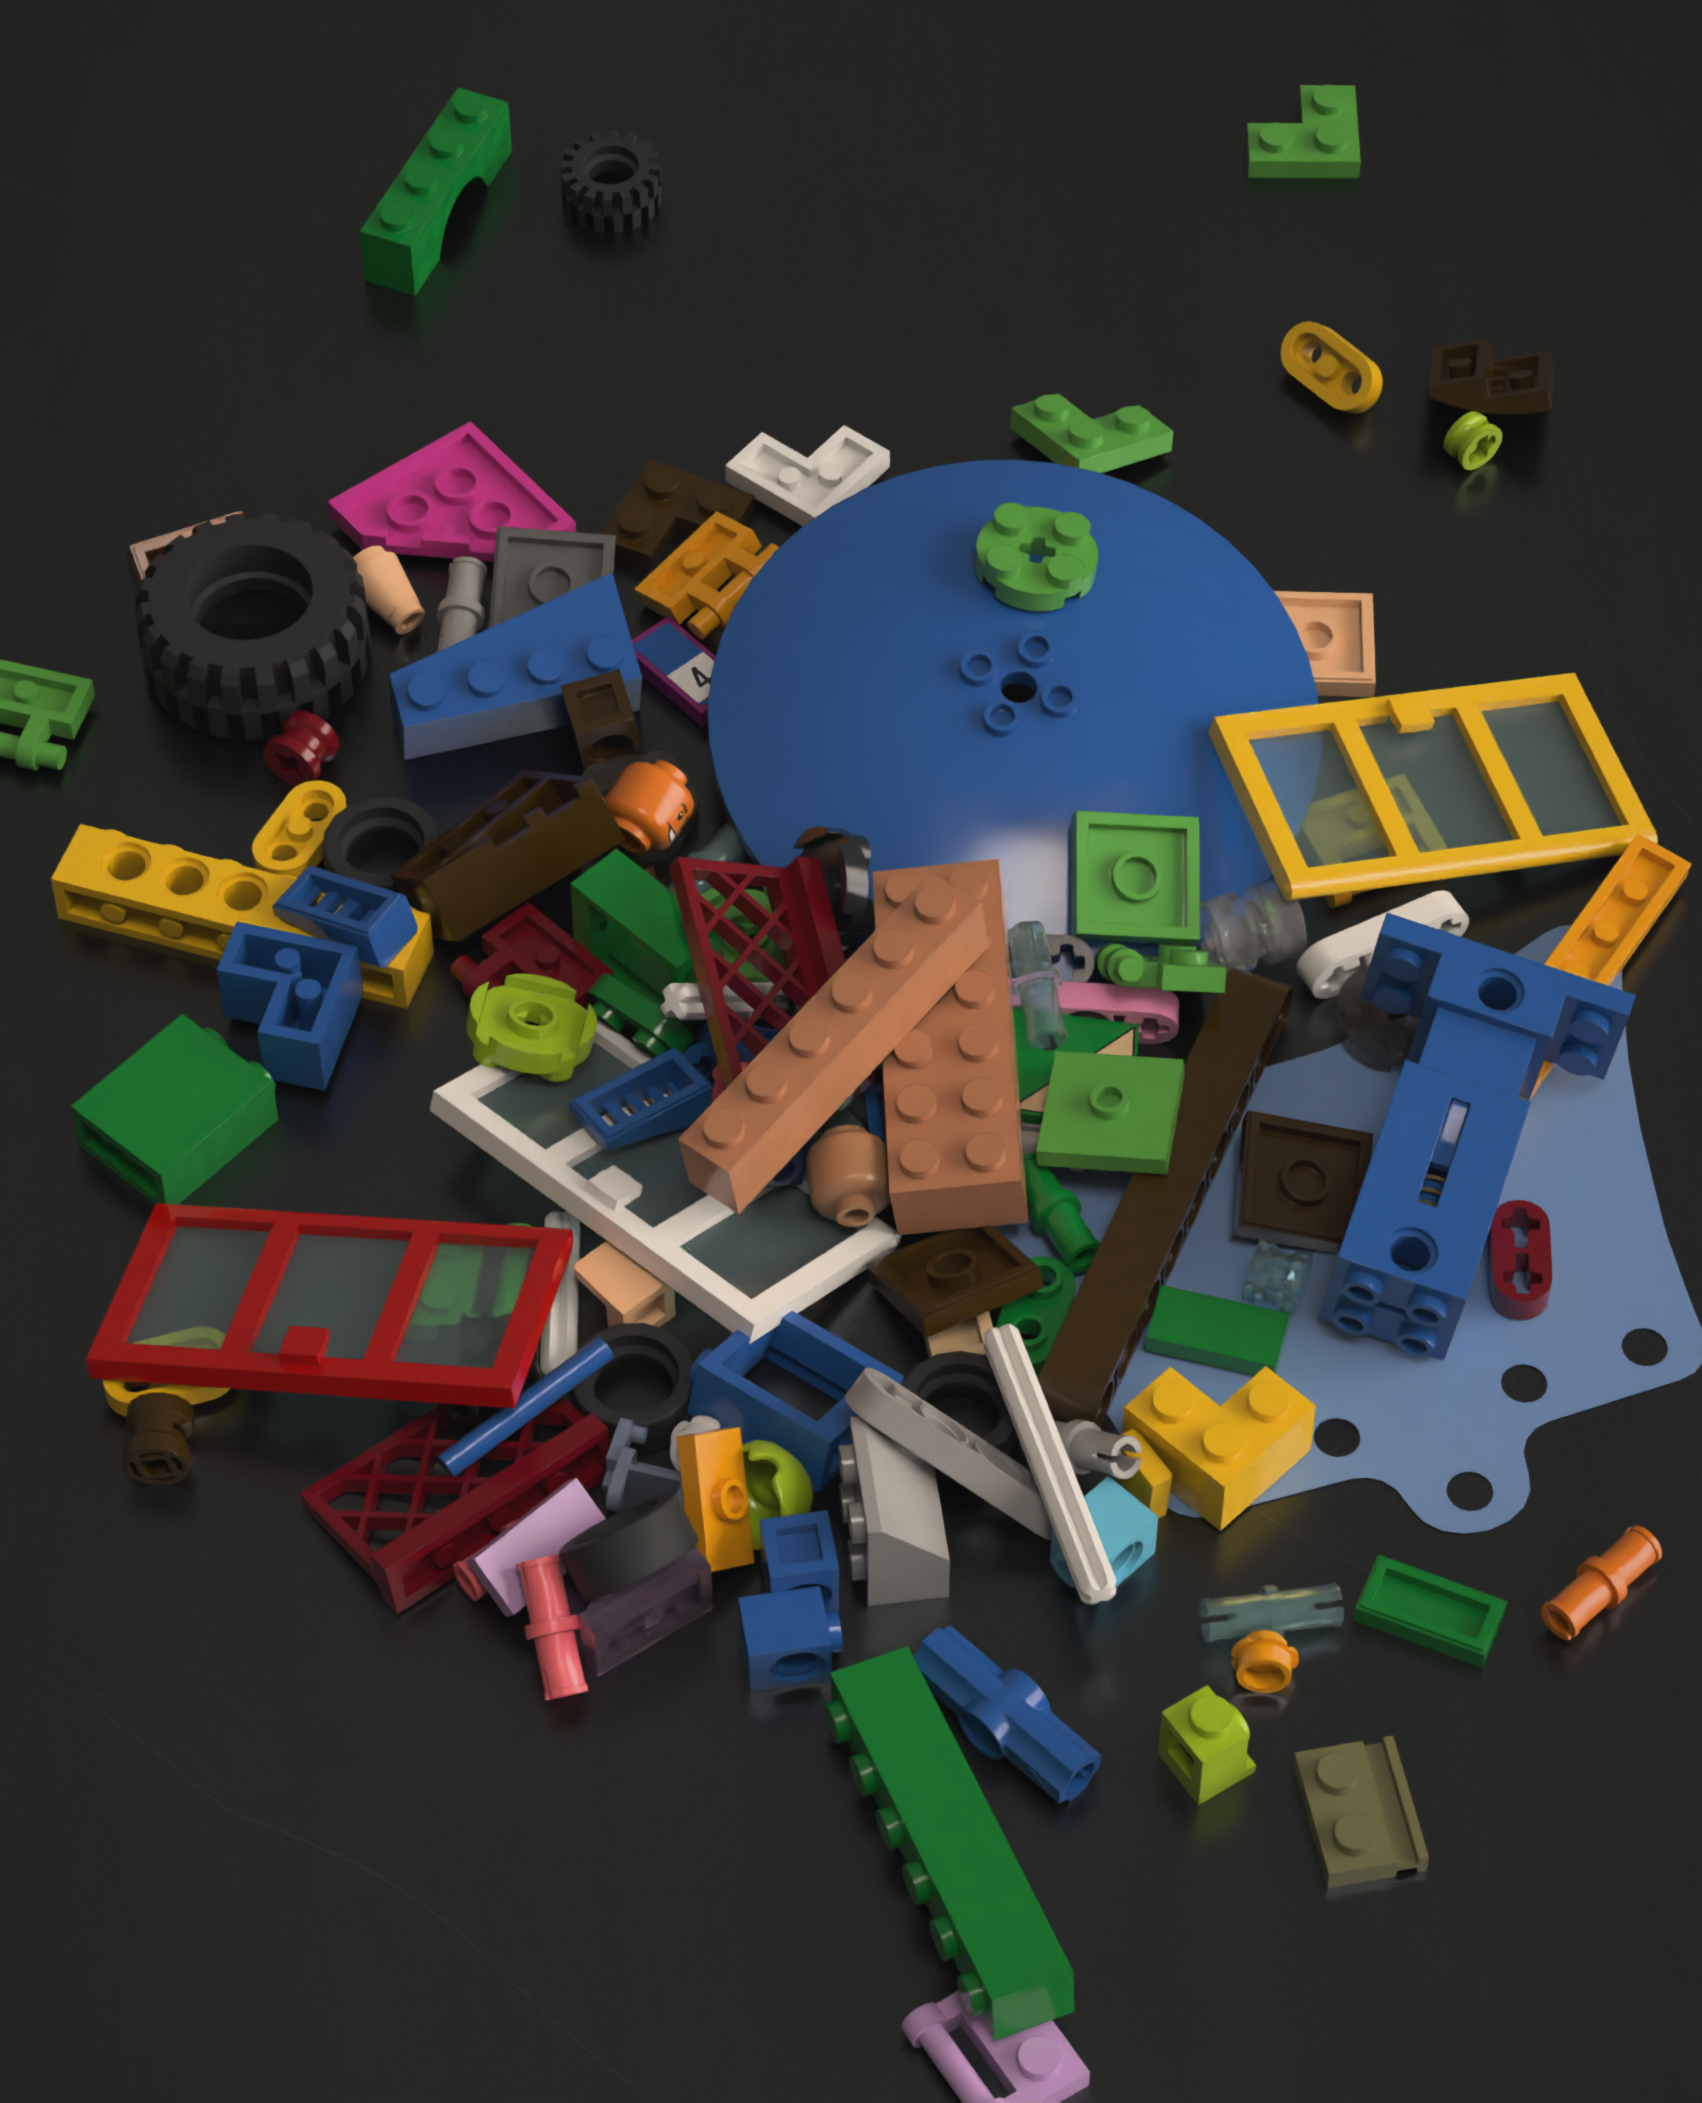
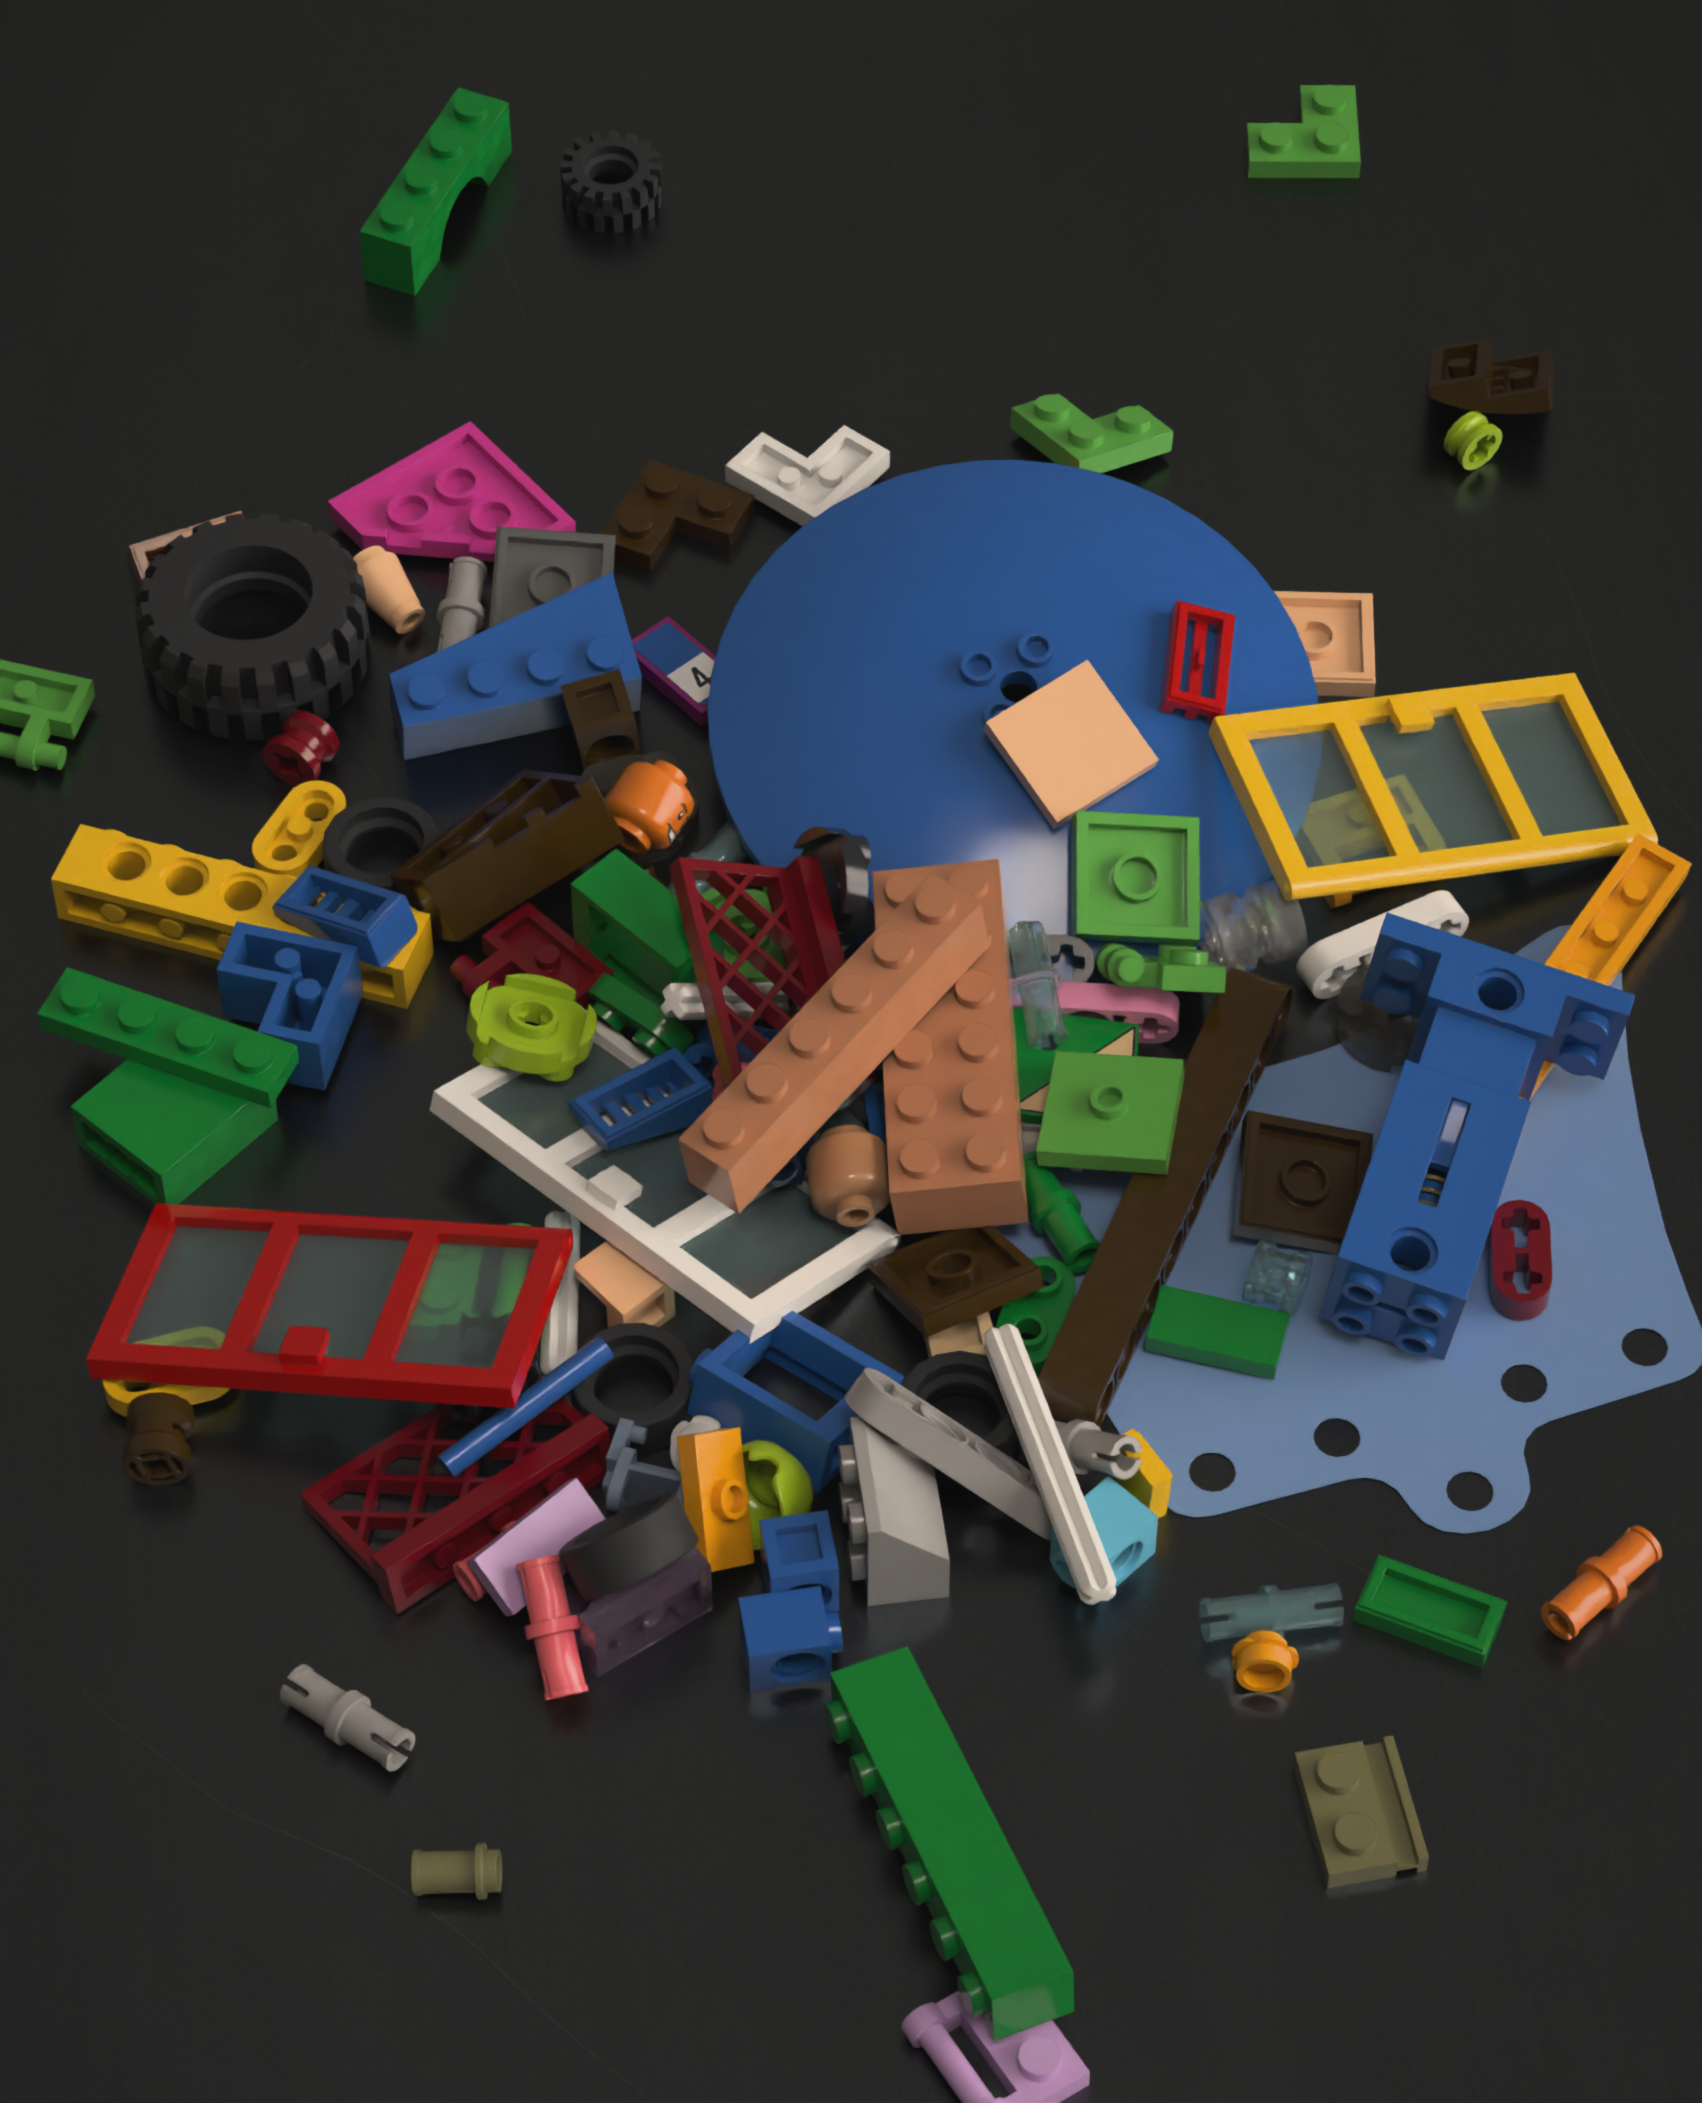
light orange plate [634,511,779,640] -> none
blue piece [913,1625,1101,1804] -> none
bright green plate [974,502,1098,611] -> none
yellow brick [1122,1366,1316,1531] -> none
lime brick [1158,1685,1256,1805] -> none
yellow plate [1281,321,1383,414] -> none
none -> green plate [37,967,299,1109]
none -> light grey pin [280,1664,416,1772]
none -> olive pin [411,1842,502,1900]
none -> light nougat tile [983,660,1159,829]
none -> red tile [1159,600,1235,724]

